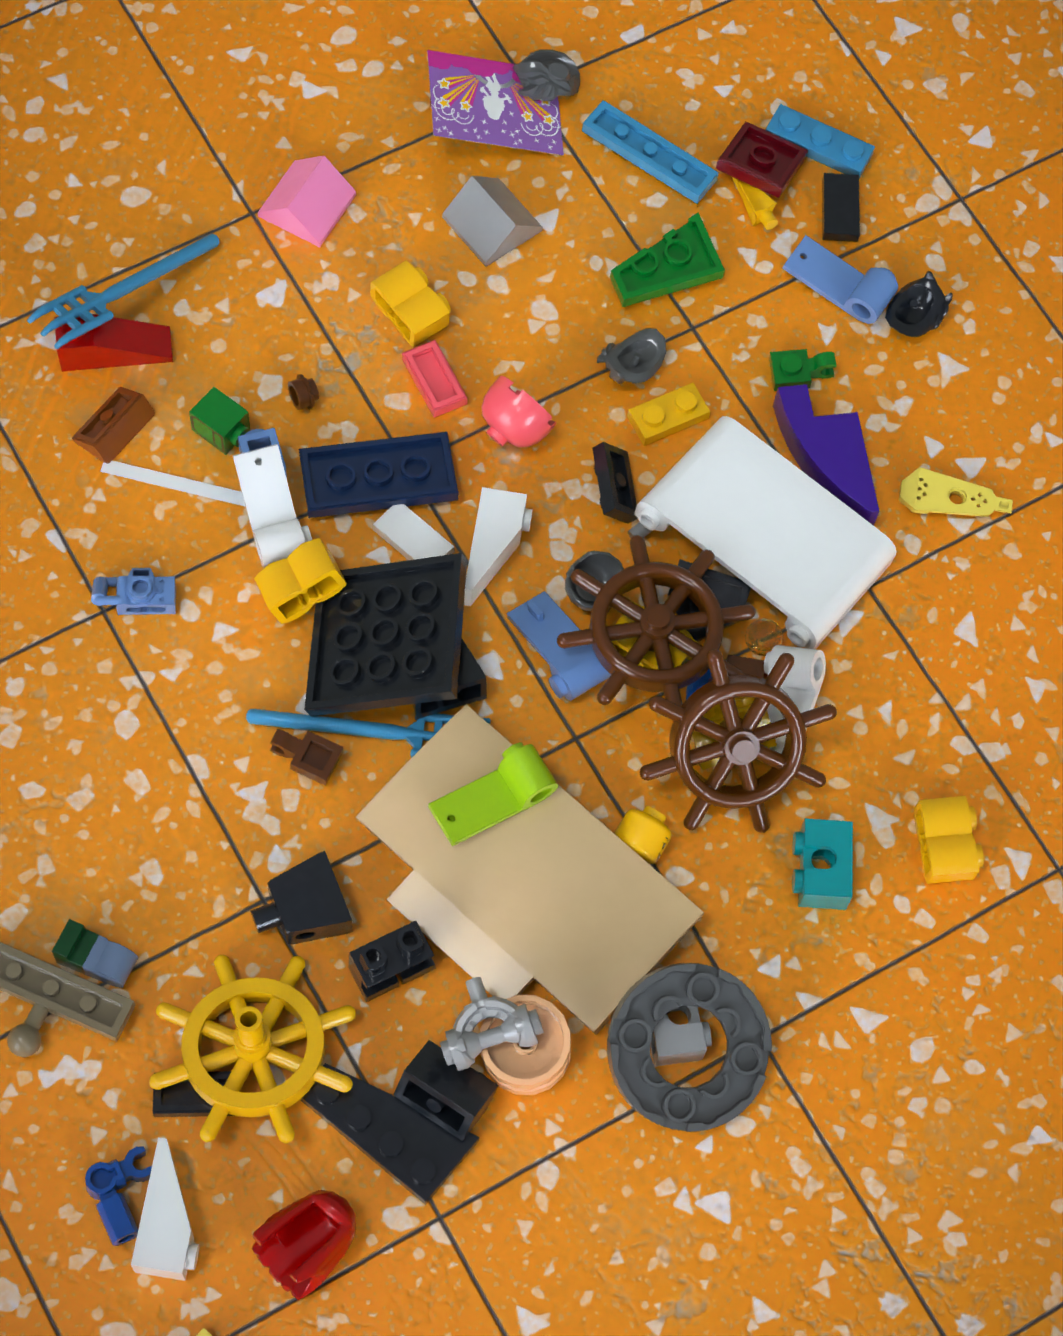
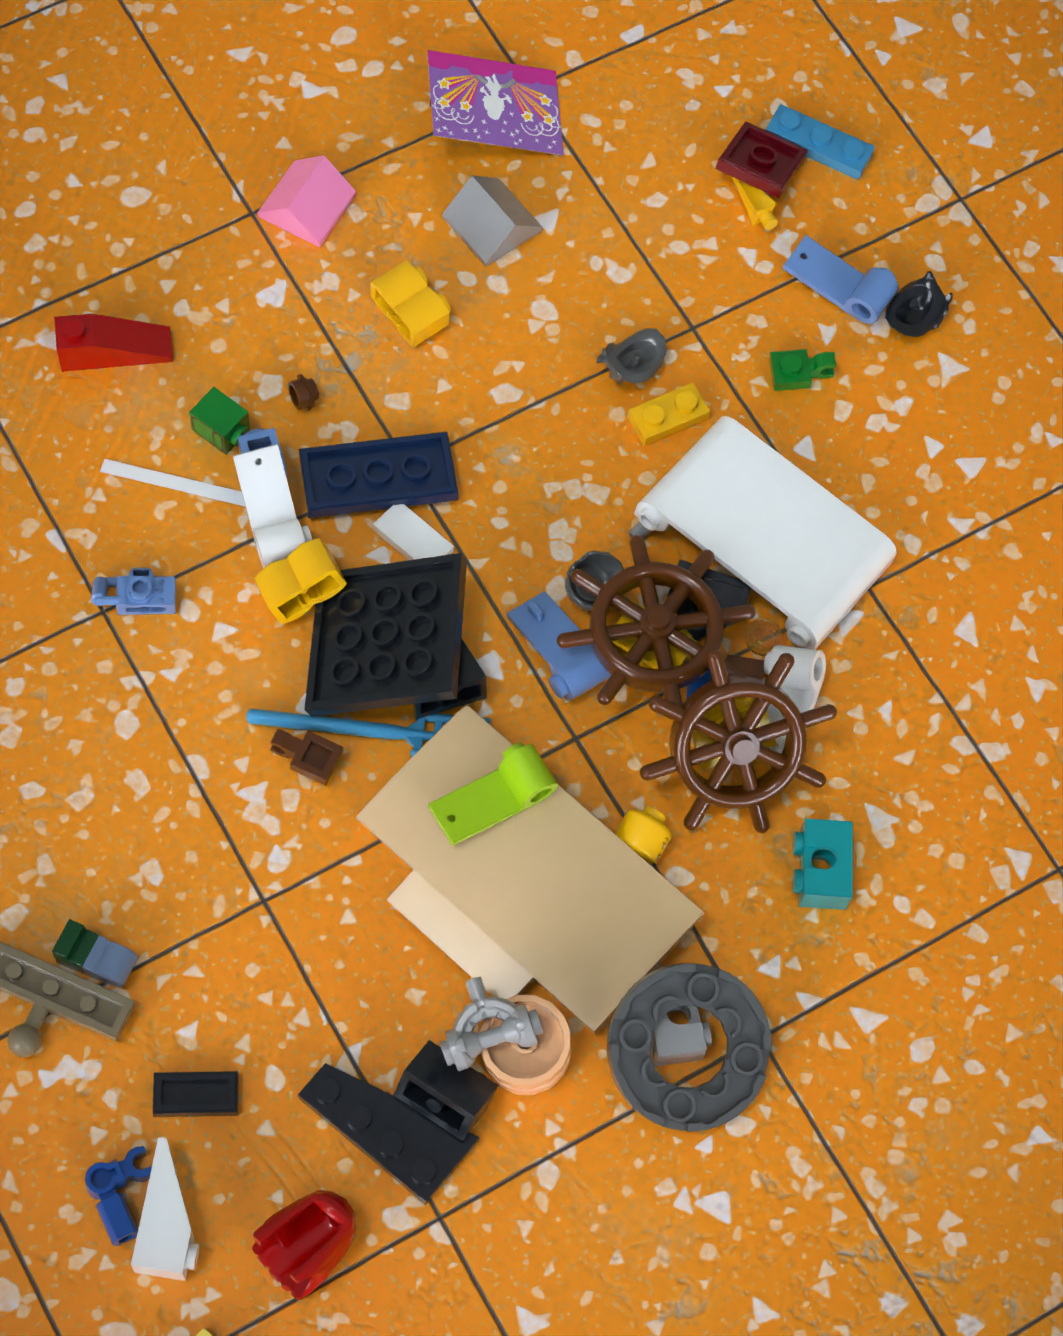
dark azure piece [27,234,220,349] -> none
dark orange slope [72,387,155,464] -> none
yellow piece [149,955,356,1143] -> none
black torso [250,851,353,944] -> none
black hips [348,921,435,1002] -> none
coral tile [402,340,467,418] -> none
white slope [464,487,533,606] -> none
coral cylinder [482,375,557,447] -> none
dark grey hat [513,50,580,101] -> none
dark azure plate [582,100,719,204] -> none
black plate [592,442,638,524] -> none
green wing [610,212,725,307] -> none
dark purple slope [773,384,879,526] -> none
black tile [822,173,860,242] -> none
light yellow piece [899,467,1013,517] -> none
yellow brick [914,796,984,884] -> none

